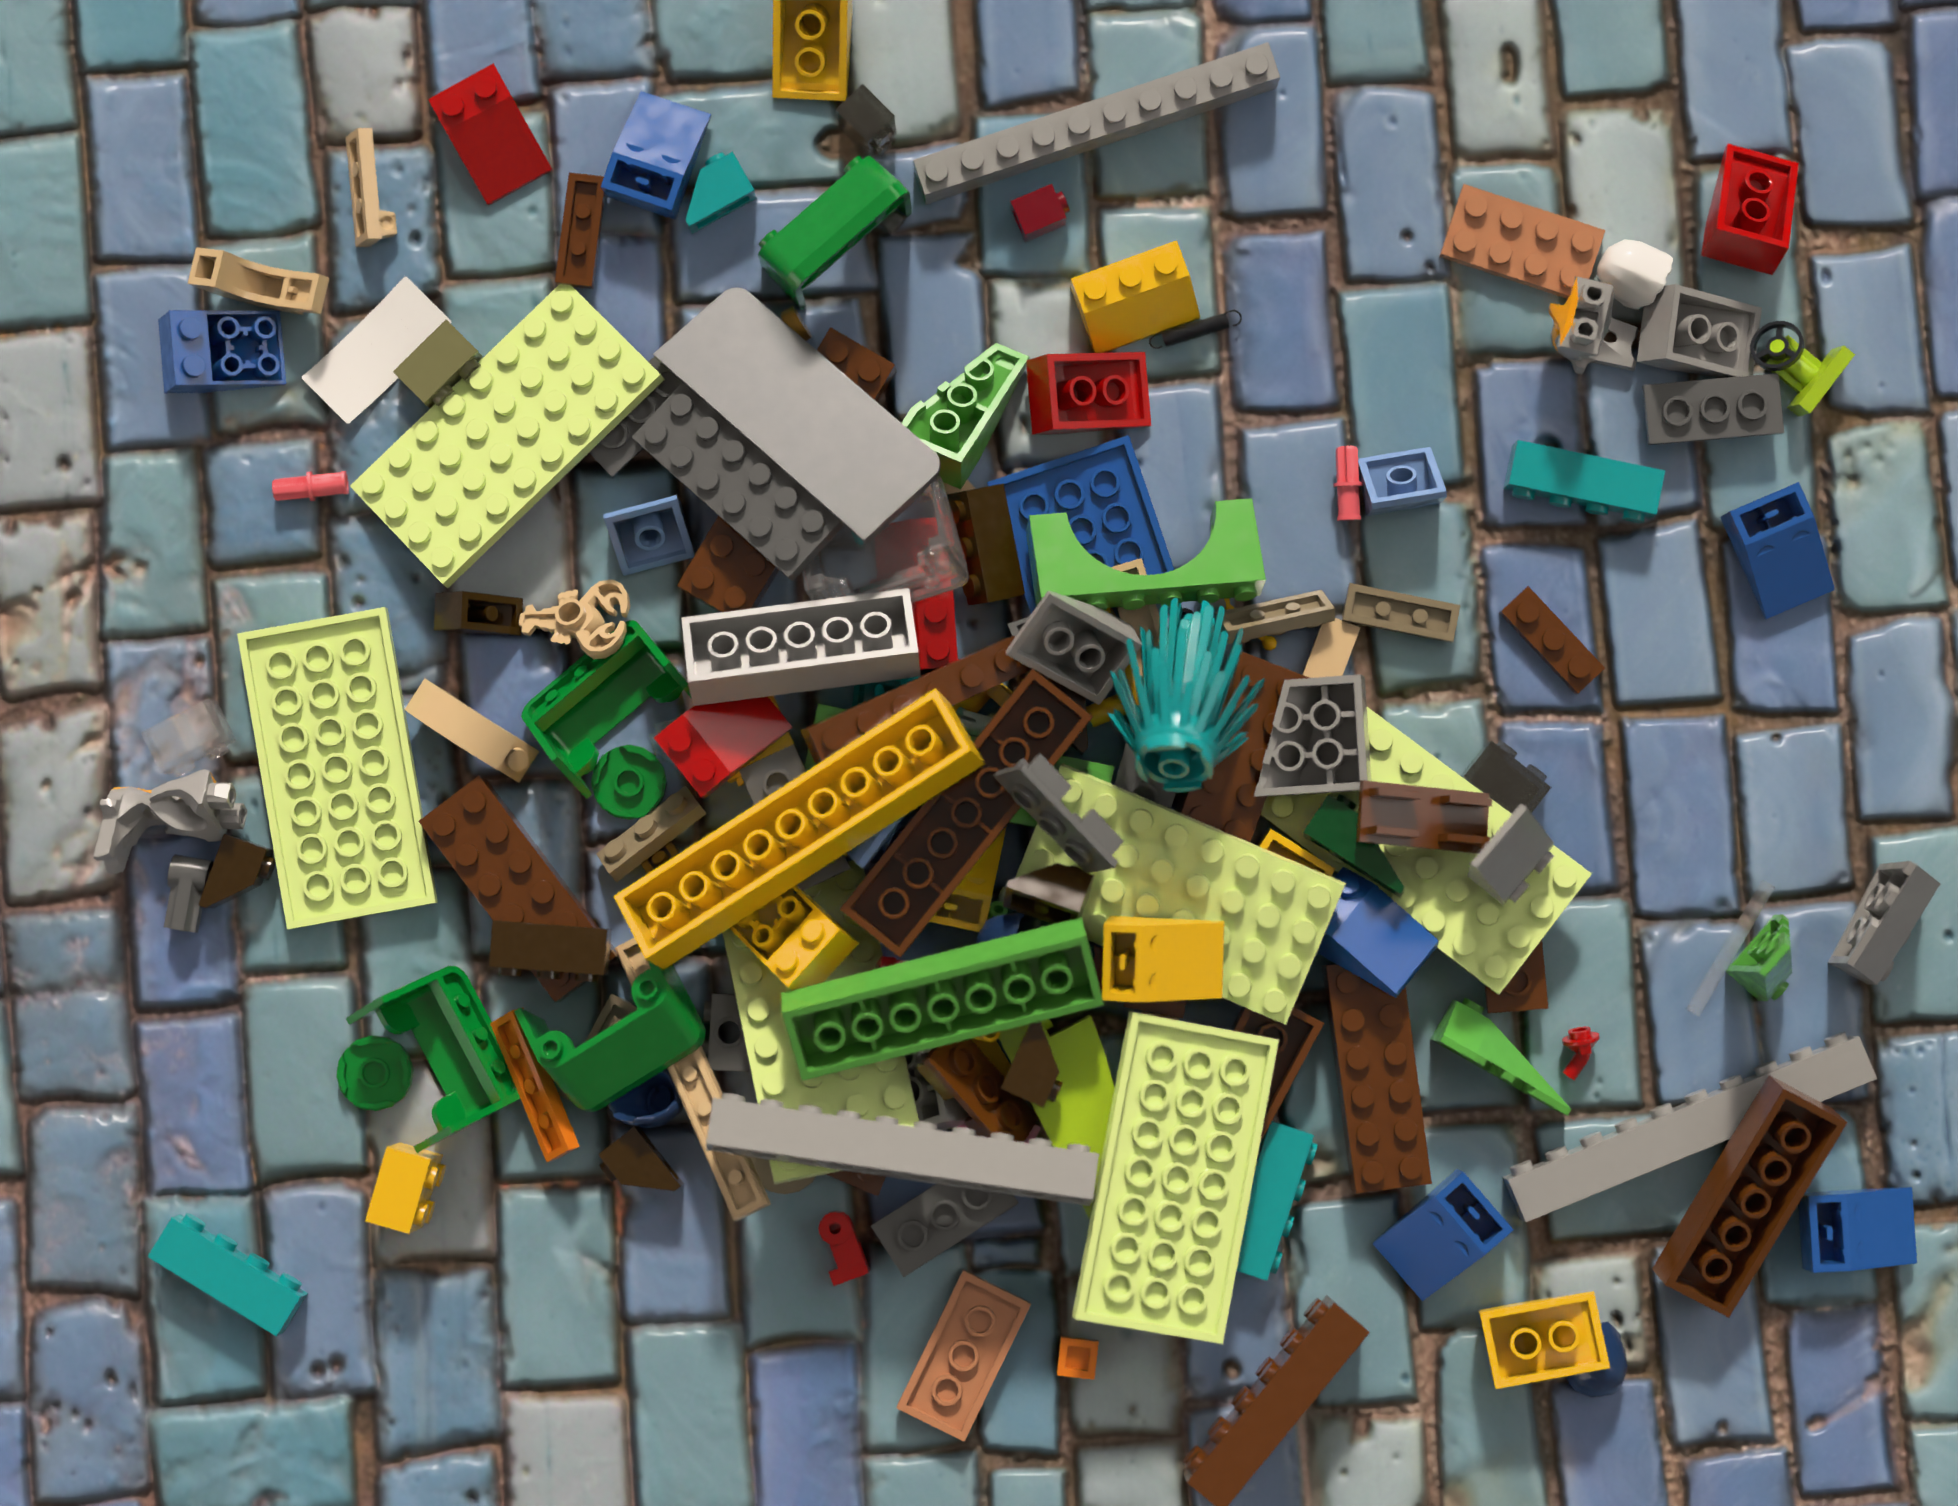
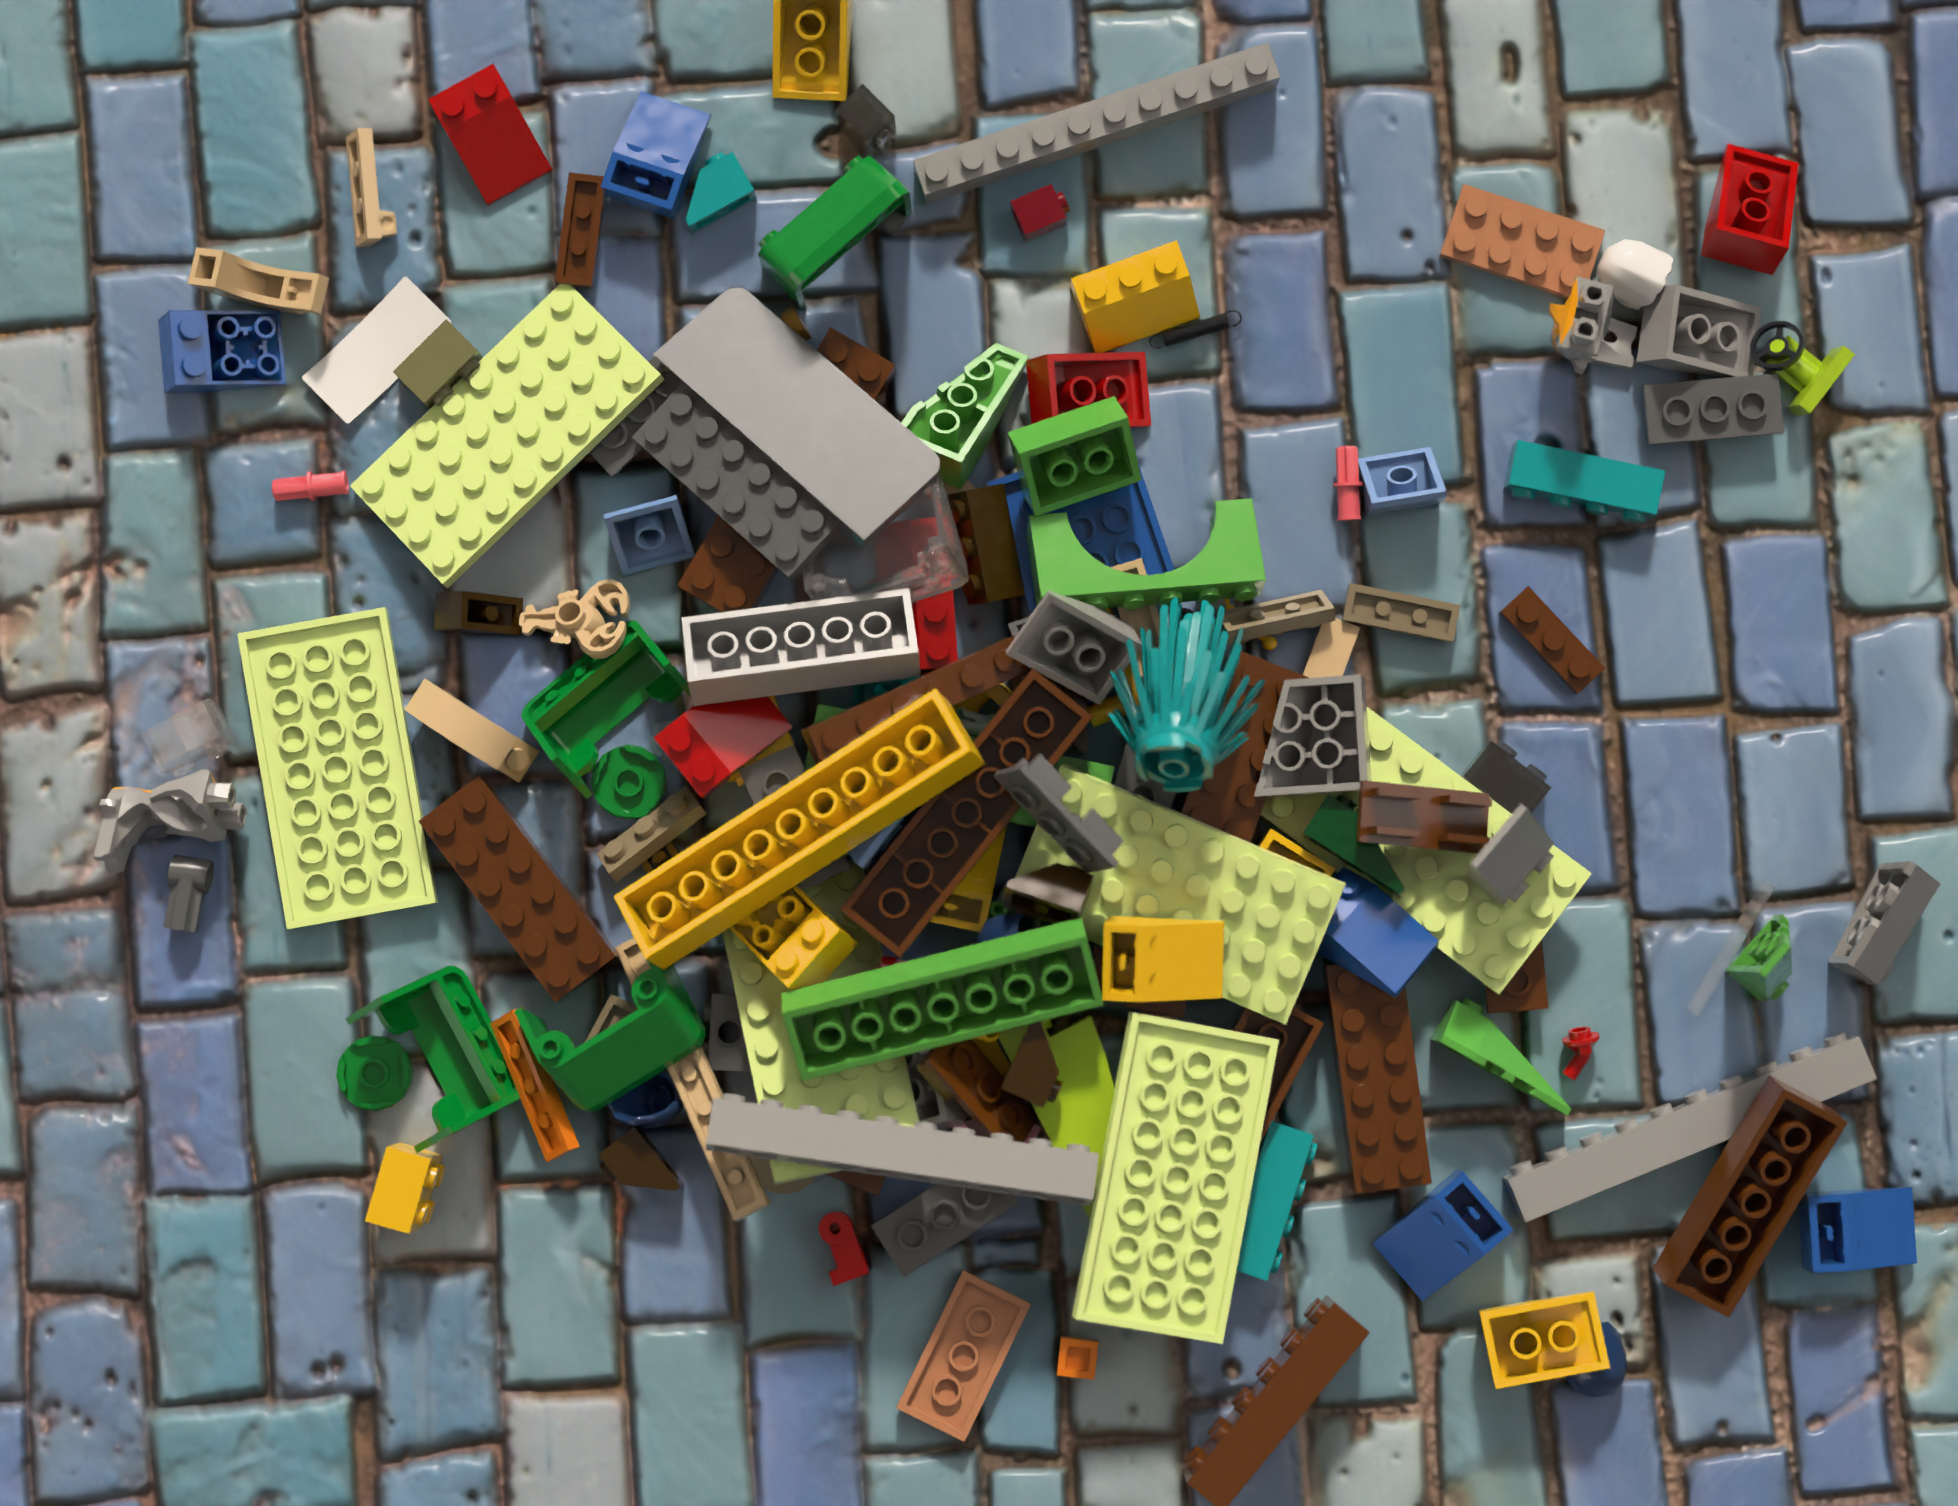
teal brick [147,1213,308,1336] -> none
dark brown slope [198,834,276,908] -> none
dark brown brick [489,921,612,982] -> none
blue slope [1720,482,1835,620] -> none
none -> bright green brick [1007,396,1142,517]

